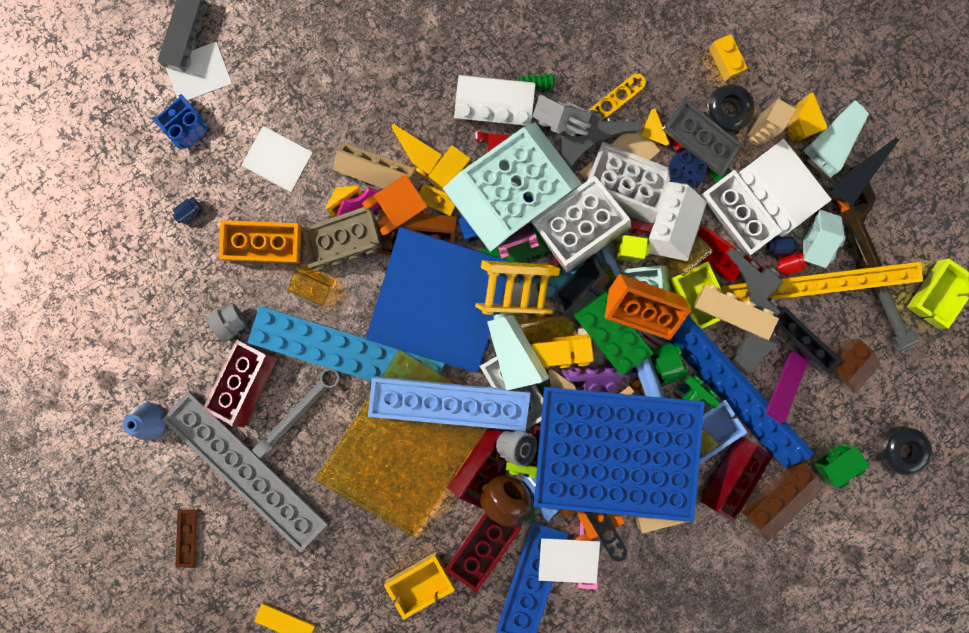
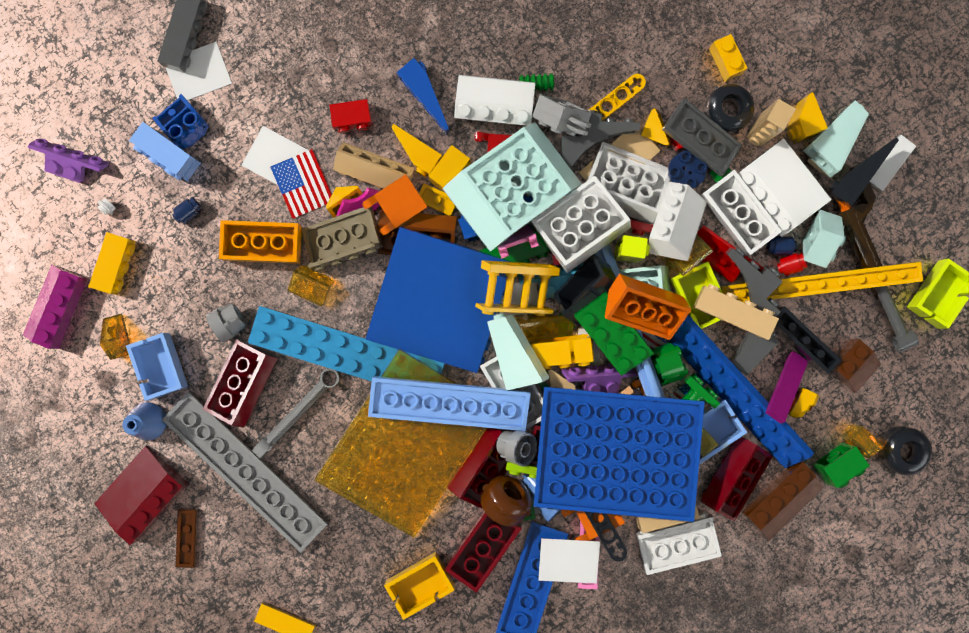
none -> magenta slope [22,264,88,349]
none -> medium lavender bracket [28,138,109,183]
none -> yellow brick [88,232,135,295]
none -> dark red slope [94,445,189,545]
none -> white plate [97,198,116,216]
none -> clear yellow slope [100,313,130,360]
none -> light blue piece [126,333,188,401]
none -> light blue piece [129,122,201,181]
none -> sticker [270,149,332,219]
none -> red brick [329,99,373,133]
none -> blue slope [396,58,449,135]
none -> white bracket [635,512,722,575]
none -> yellow rock [788,387,819,418]
none -> clear yellow slope [841,424,884,459]
none -> white tile [870,135,916,192]

